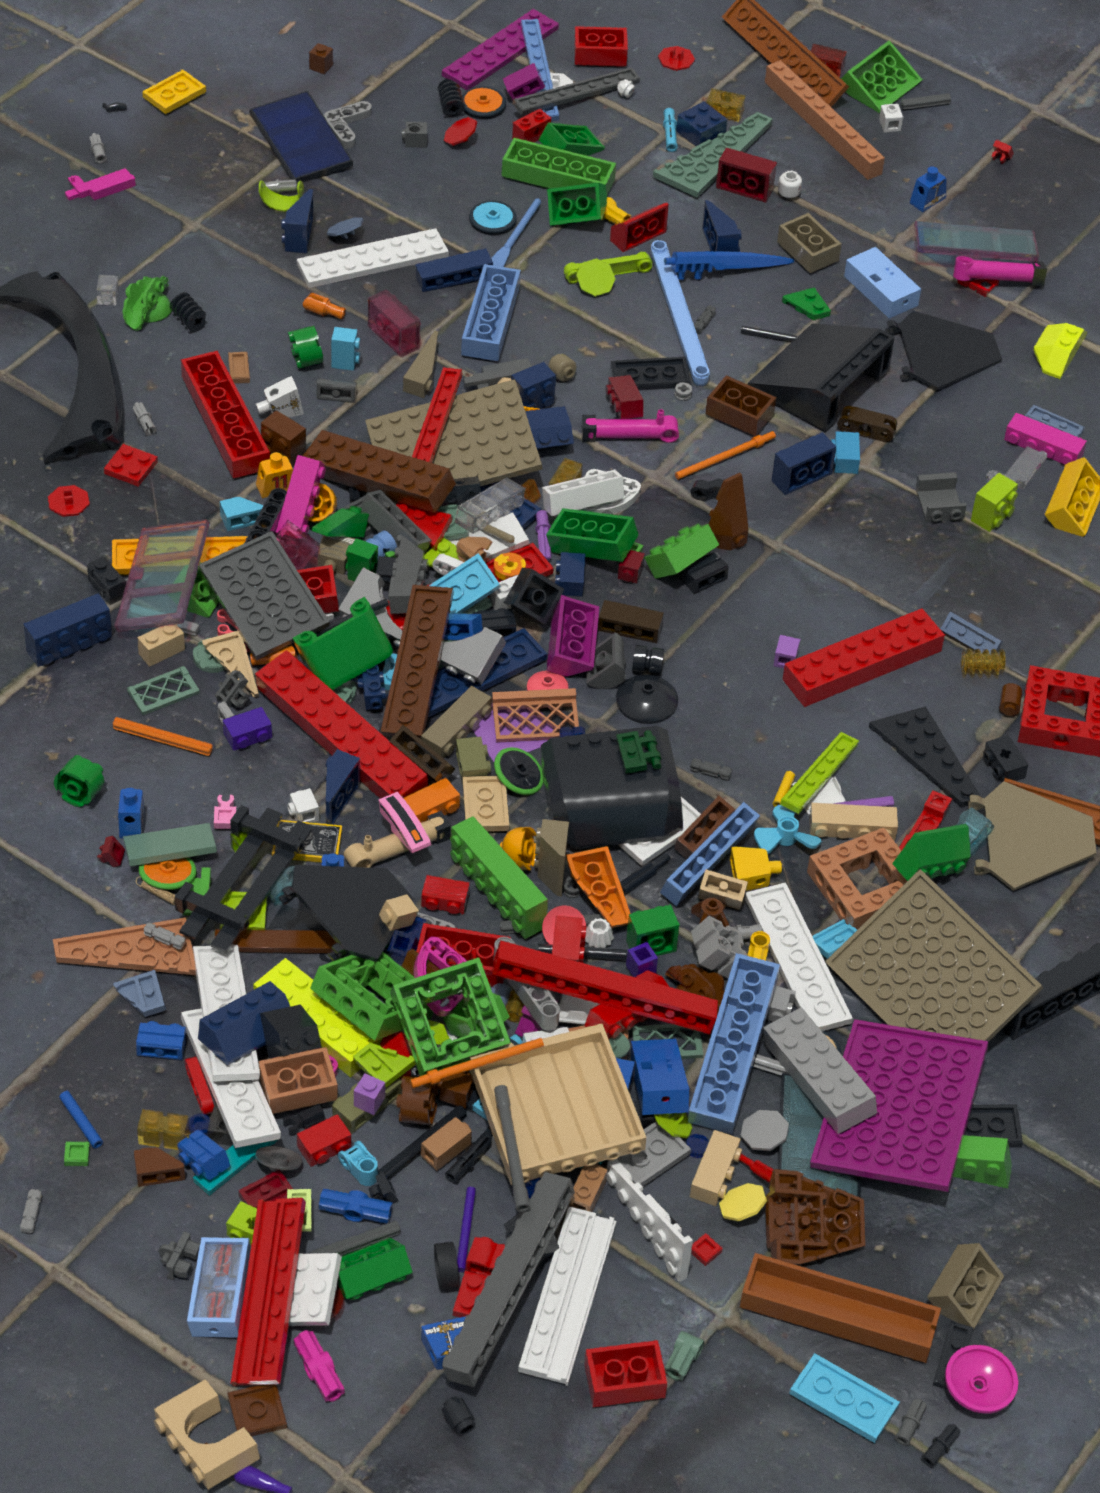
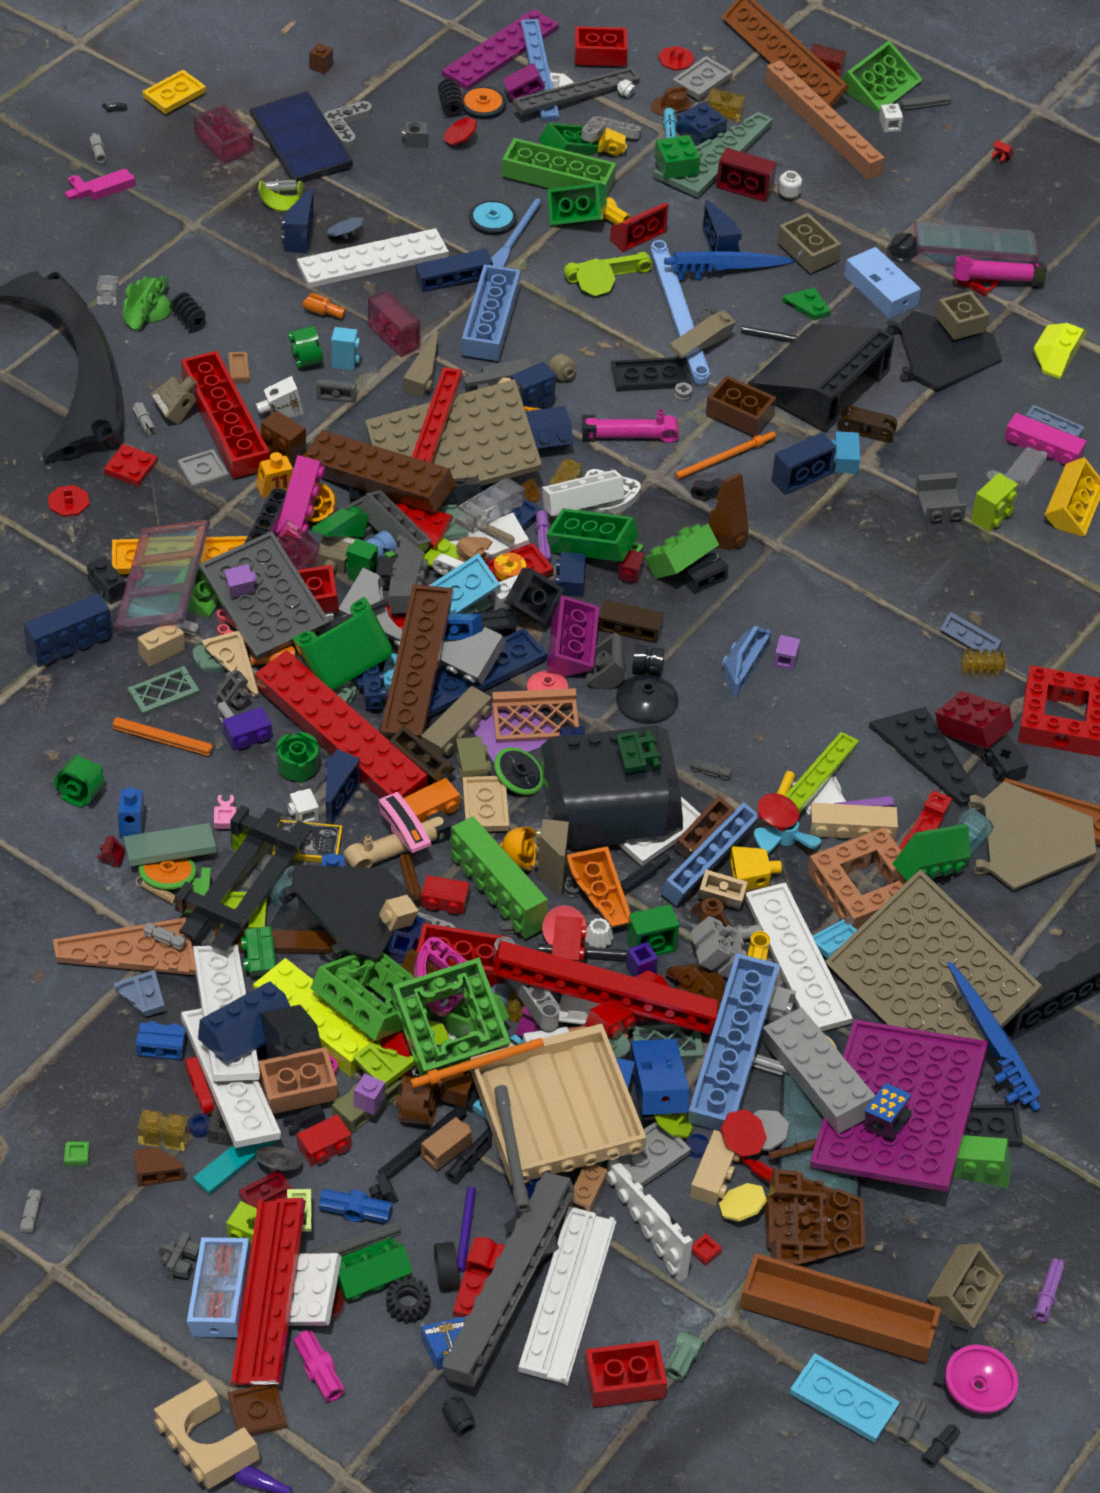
blue piece [59,1091,103,1149] -> none
blue brick [177,1130,230,1180] -> none
medium azure slope [220,497,264,531] -> none
medium azure piece [338,1141,378,1186] -> none
red brick [512,109,551,143] -> none
dark red brick [605,375,643,419] -> none
red brick [782,608,945,707] -> none
blue torso [910,167,947,212] -> none
reddish brown brick [999,683,1022,716] -> none
none -> dark tan torso [151,376,198,424]
none -> light grey tile [177,449,229,490]
none -> clear pink brick [194,104,254,162]
none -> medium lavender brick [224,564,257,598]
none -> green brick [241,926,276,979]
none -> green brick [276,732,319,783]
none -> black tyre [386,1276,430,1324]
none -> reddish brown axle [400,854,422,901]
none -> light grey beam [581,116,641,142]
none -> yellow brick [598,128,627,157]
none -> reddish brown piece [651,86,691,115]
none -> green brick [654,135,701,179]
none -> dark tan slope [669,310,736,358]
none -> light grey plate [672,56,733,100]
none -> red piece [720,1109,767,1157]
none -> medium blue wedge [722,626,772,698]
none -> red dish [757,793,799,831]
none -> reddish brown piece [769,1139,817,1158]
none -> piece [865,1083,912,1141]
none -> black piece [886,233,924,262]
none -> dark tan brick [935,291,990,340]
none -> dark red brick [935,691,1013,749]
none -> blue piece [947,962,1041,1111]
none -> medium lavender axle [1033,1258,1064,1322]

